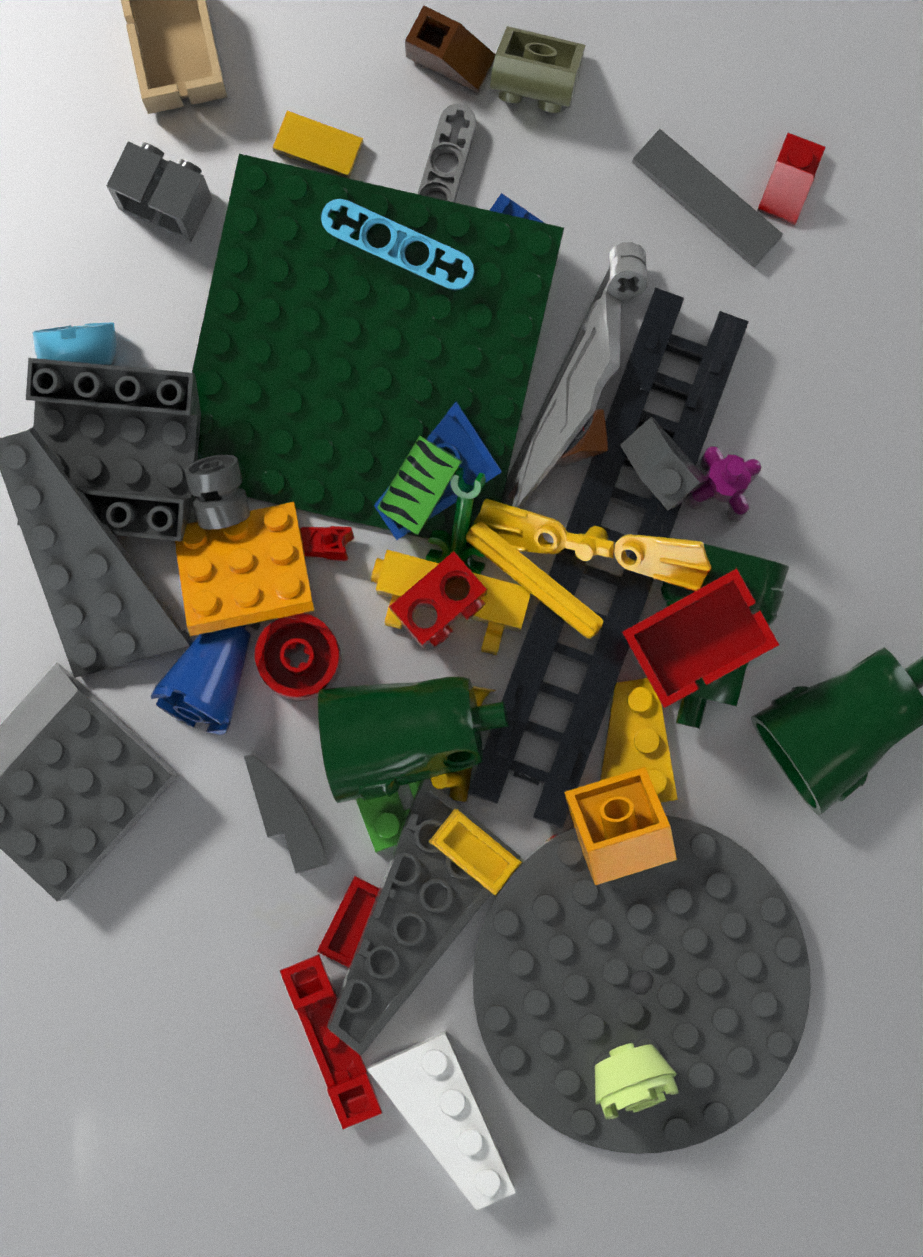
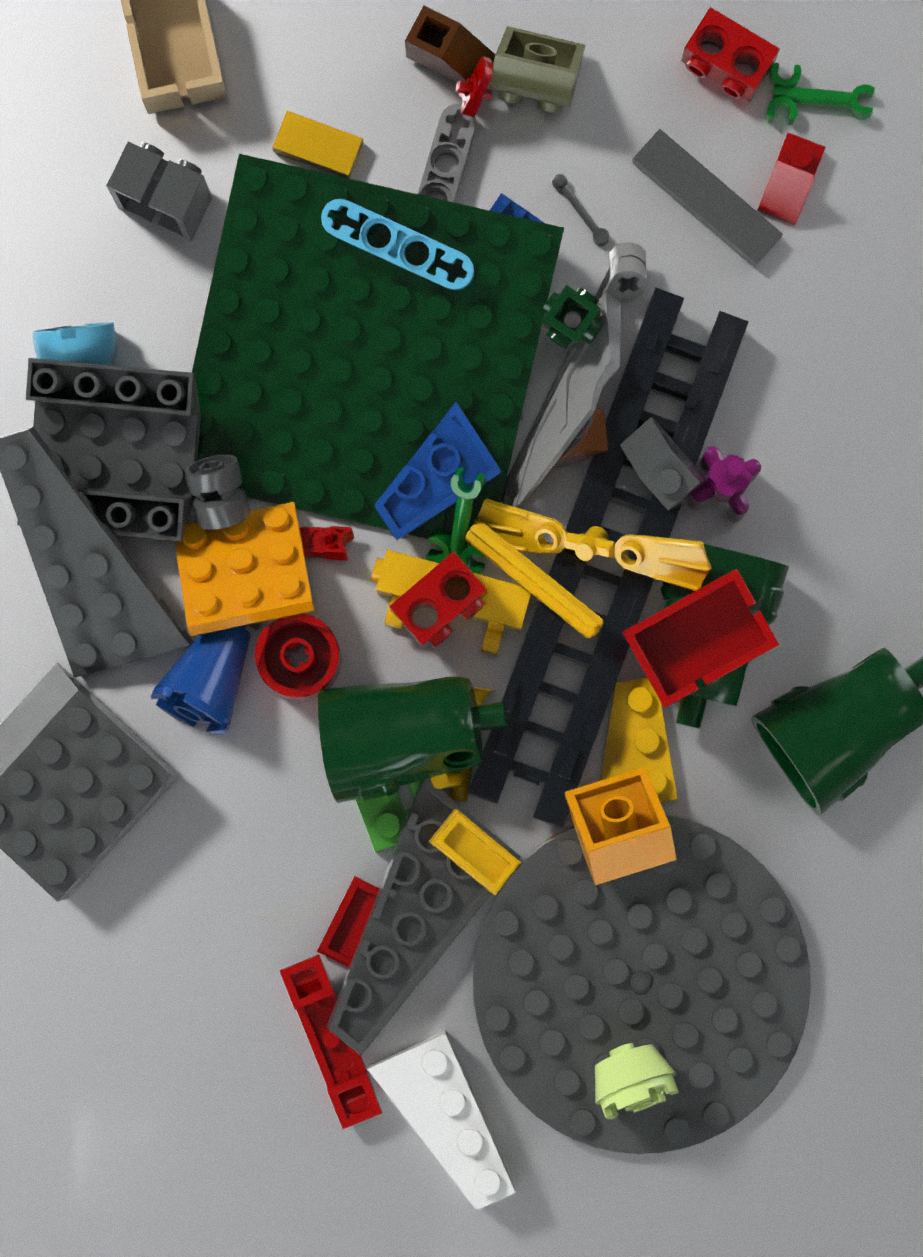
dark grey slope [244,754,330,873] -> none
bright green brick [377,435,463,535] -> none
none -> red piece [456,56,493,118]
none -> dark green brick [541,285,603,349]
none -> dark grey hinge [552,174,609,246]
none -> red brick [681,7,780,102]
none -> green bar [765,62,875,125]

